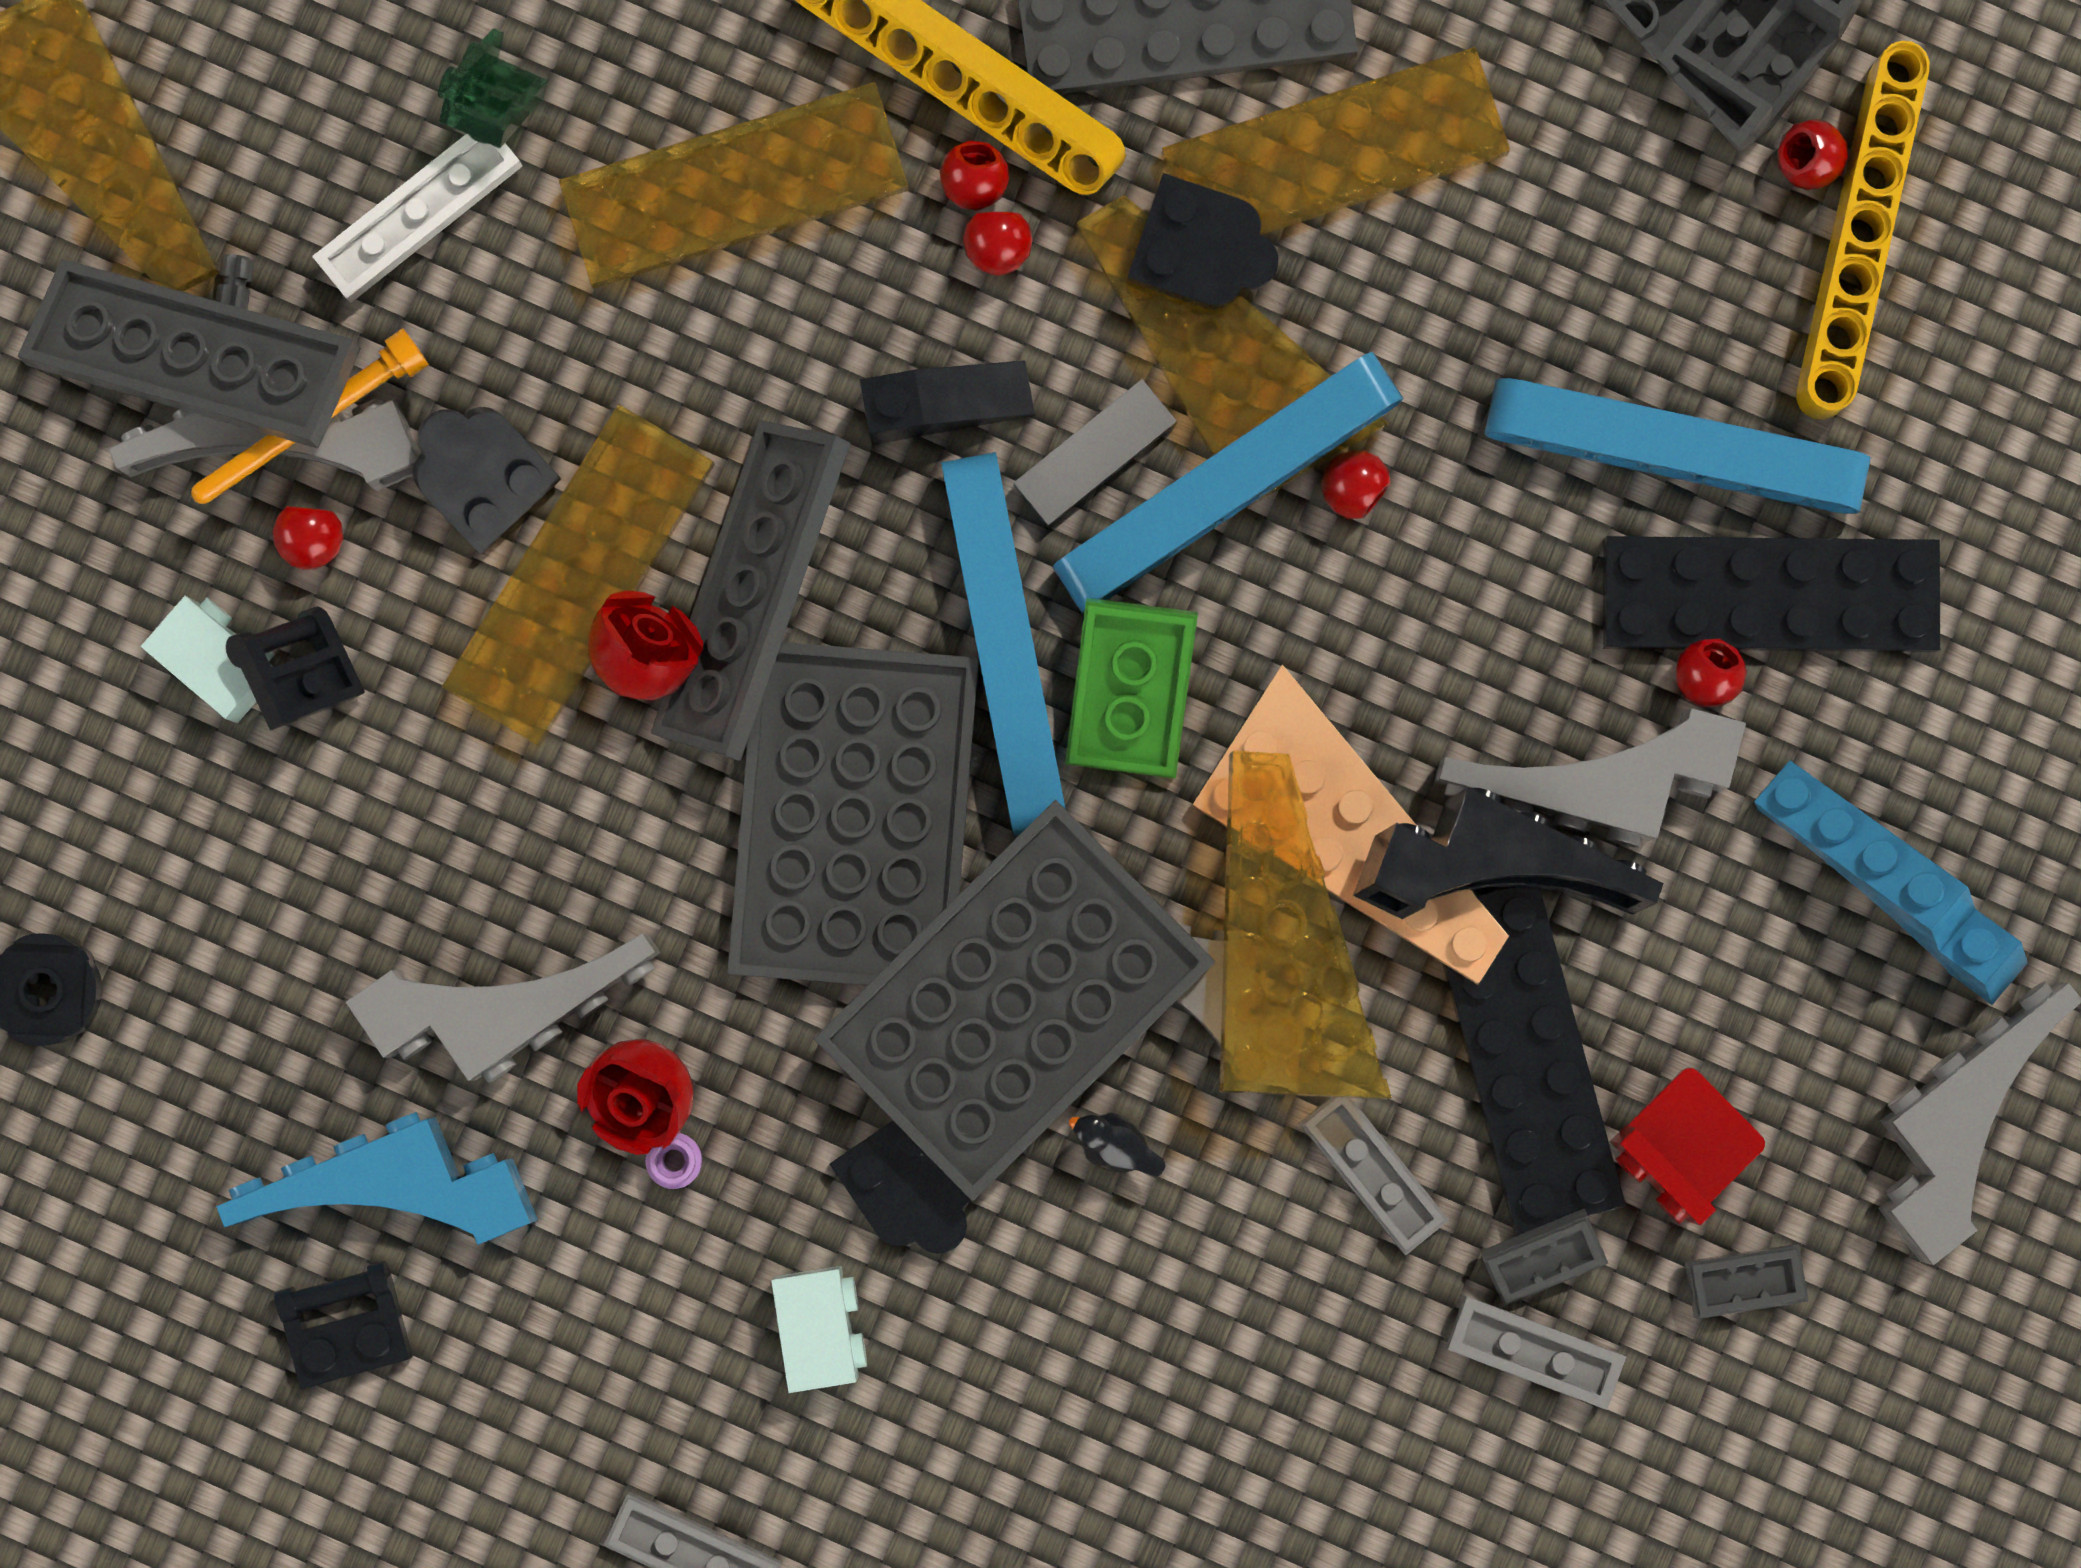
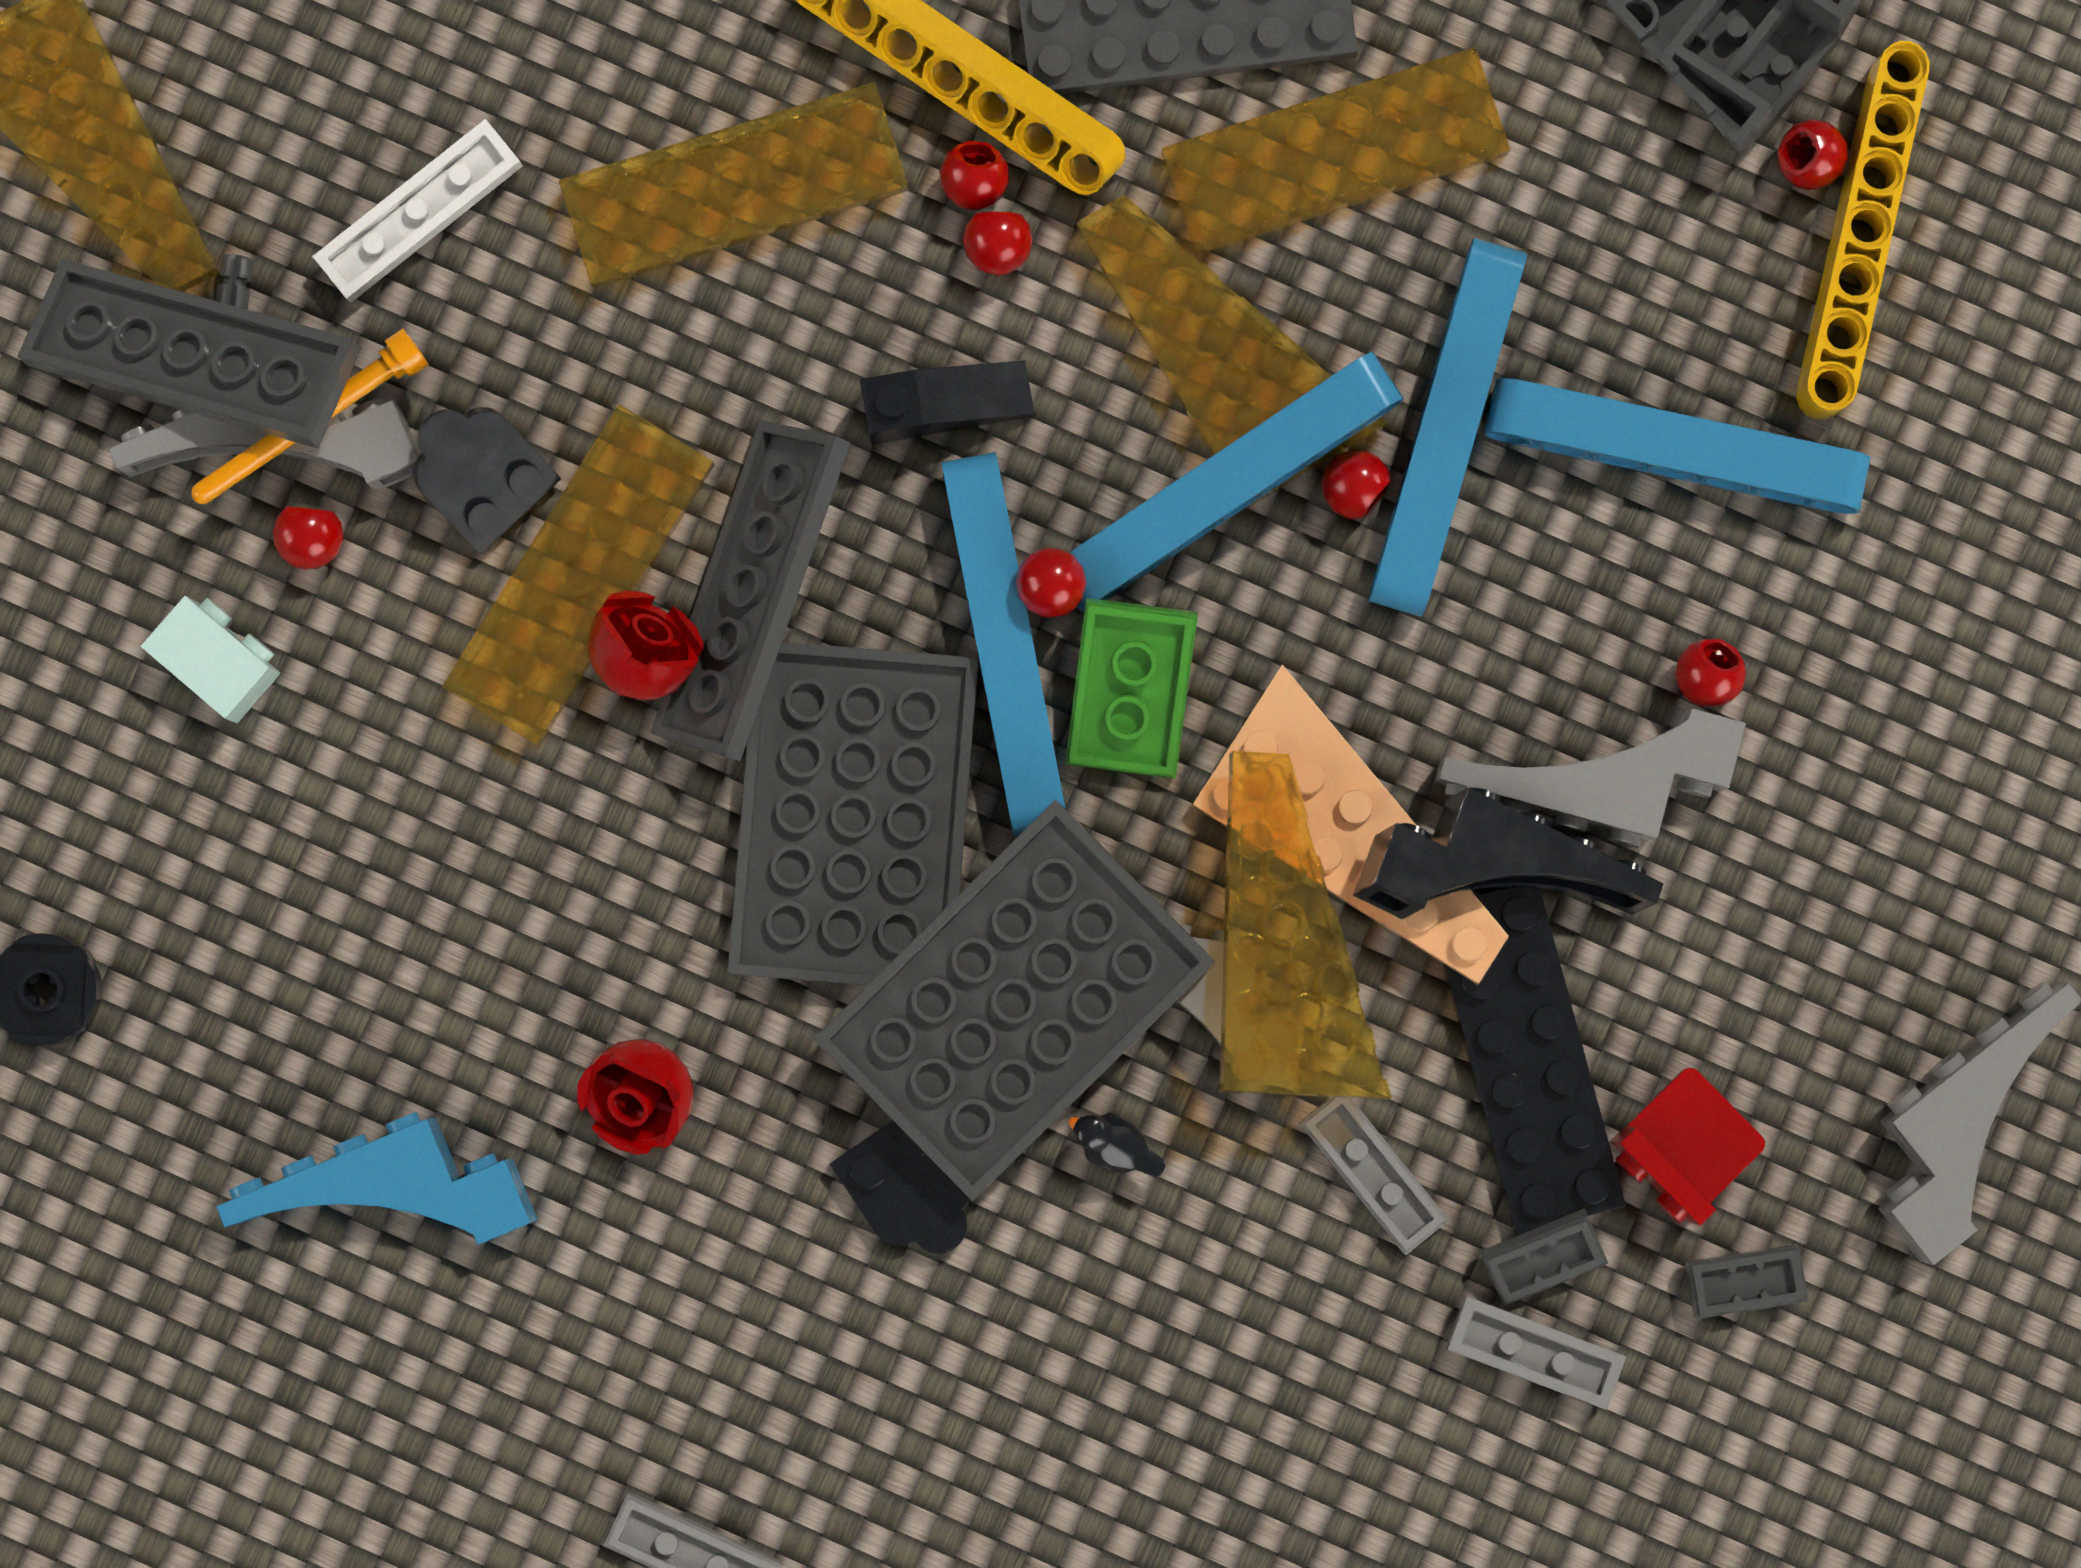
black plate [225,606,365,731] -> none
black plate [274,1261,413,1390] -> none
light grey arch [345,933,661,1084] -> none
clear green bracket [438,28,548,149] -> none
lavender plate [645,1133,702,1189] -> none
light aqua brick [771,1266,867,1393] -> none
light grey tile [1013,379,1177,528] -> none
black plate [1127,173,1278,310] -> none
black plate [1603,536,1941,652] -> none
dark azure arch [1754,760,2028,1005] -> none
none -> red piece [1015,548,1087,618]
none -> dark azure beam [1368,238,1527,617]

